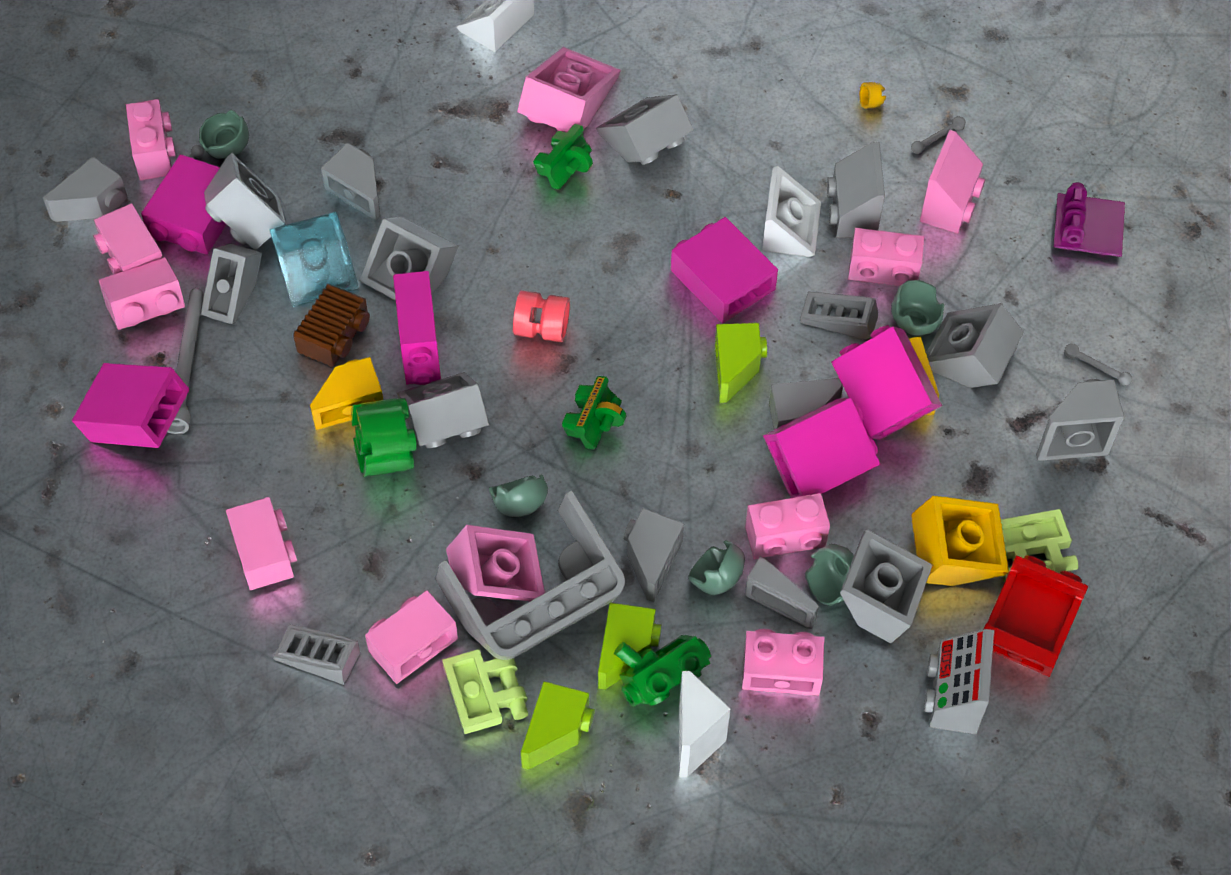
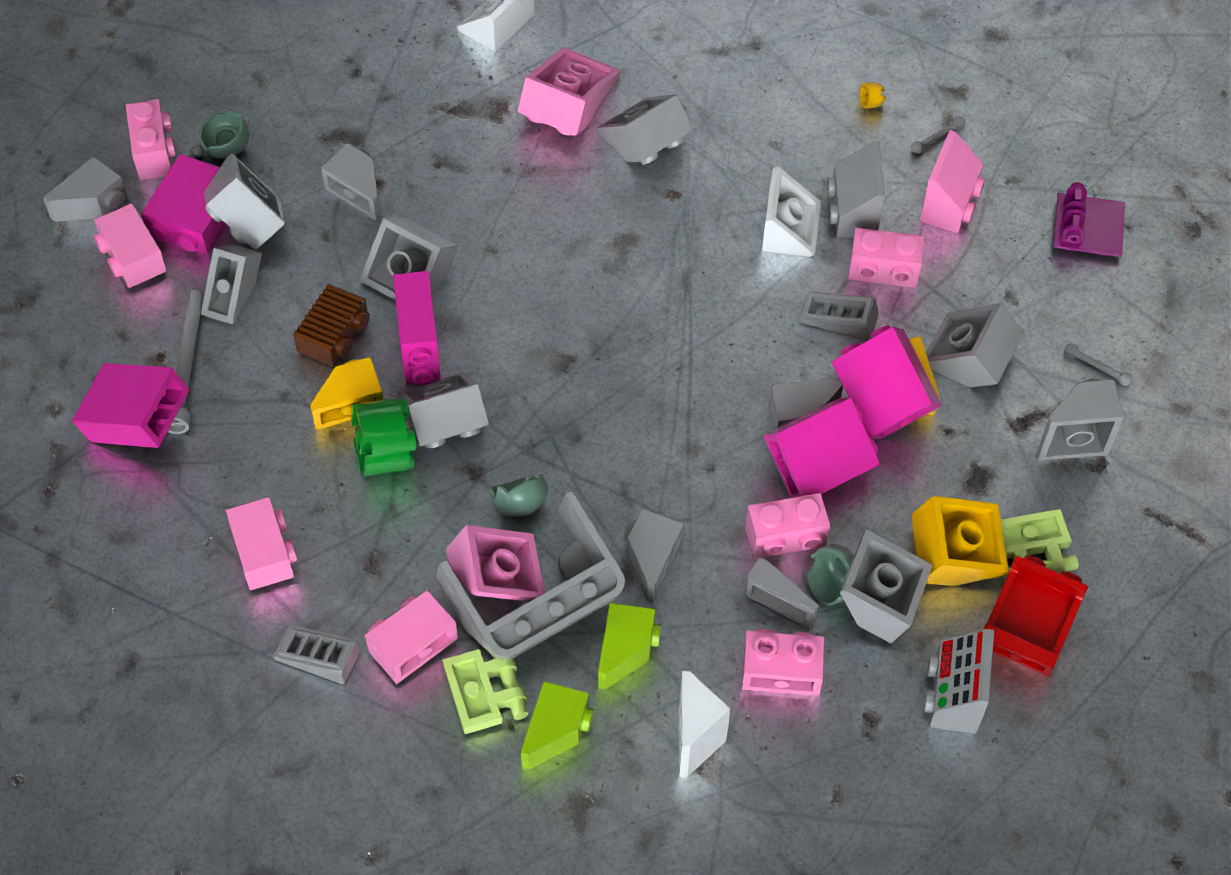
bright pink brick [99,257,185,330] -> none
clear light blue slope [269,212,359,307] -> none
coral wheel [513,290,570,343] -> none
green hips [533,124,593,190] -> none
green hips [562,376,627,450] -> none
green brick [614,635,711,707] -> none
dark pink brick [671,217,778,324] -> none
sand green hair [688,540,745,595] -> none
lime slope [715,323,767,403] -> none
sand green hair [891,280,945,336] -> none

